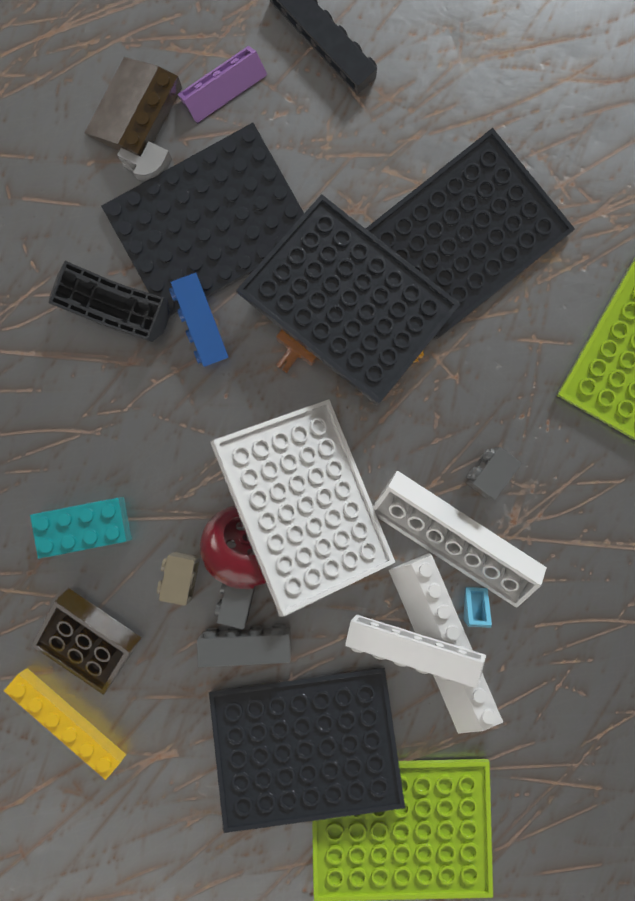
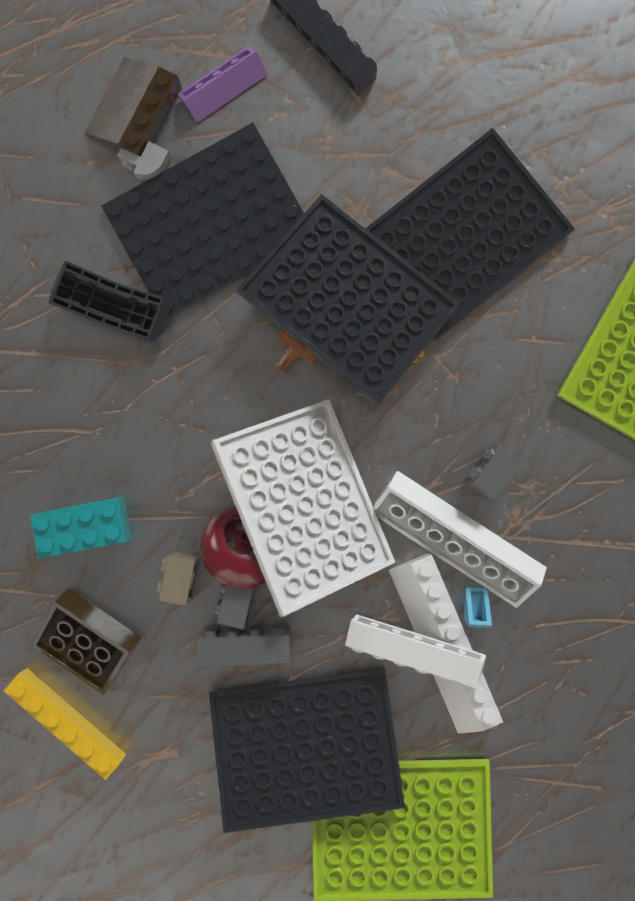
blue brick [169,273,229,367] -> none

